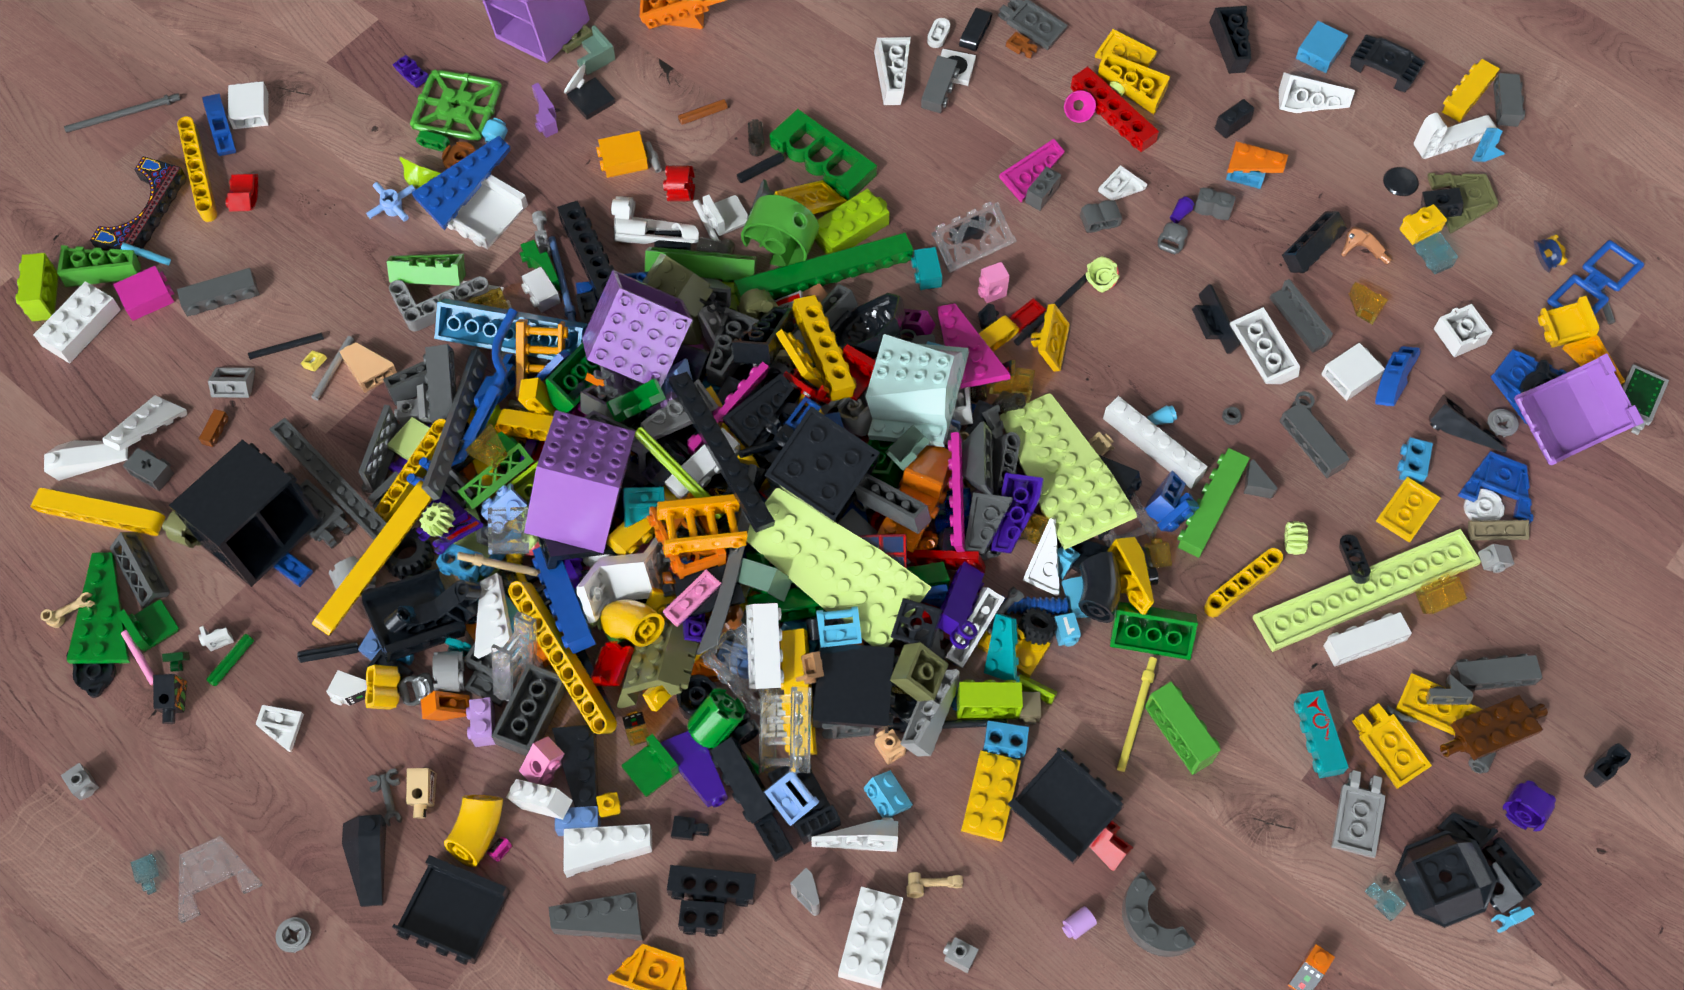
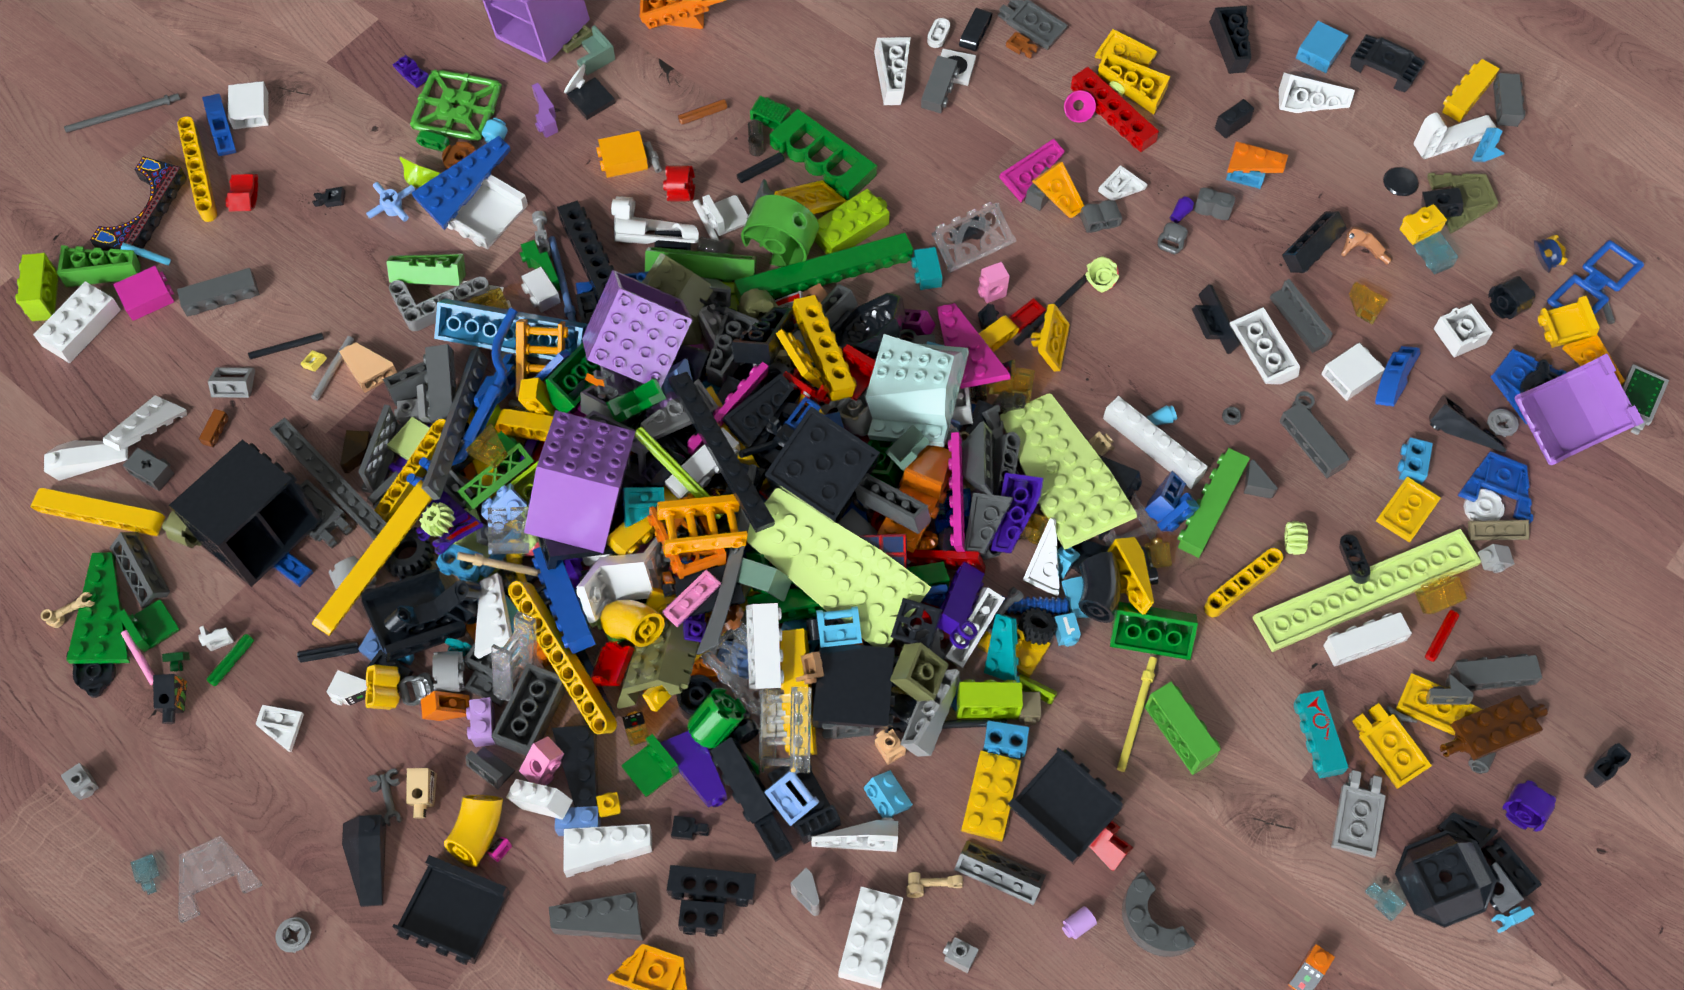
none -> black plate [312,187,345,208]
none -> dark brown slope [340,430,372,473]
none -> dark grey panel [465,747,515,789]
none -> green brick [750,96,791,130]
none -> dark grey fence [954,841,1046,905]
none -> light orange wing [1032,162,1084,218]
none -> red axle [1425,610,1459,662]
none -> black brick [1488,276,1535,320]

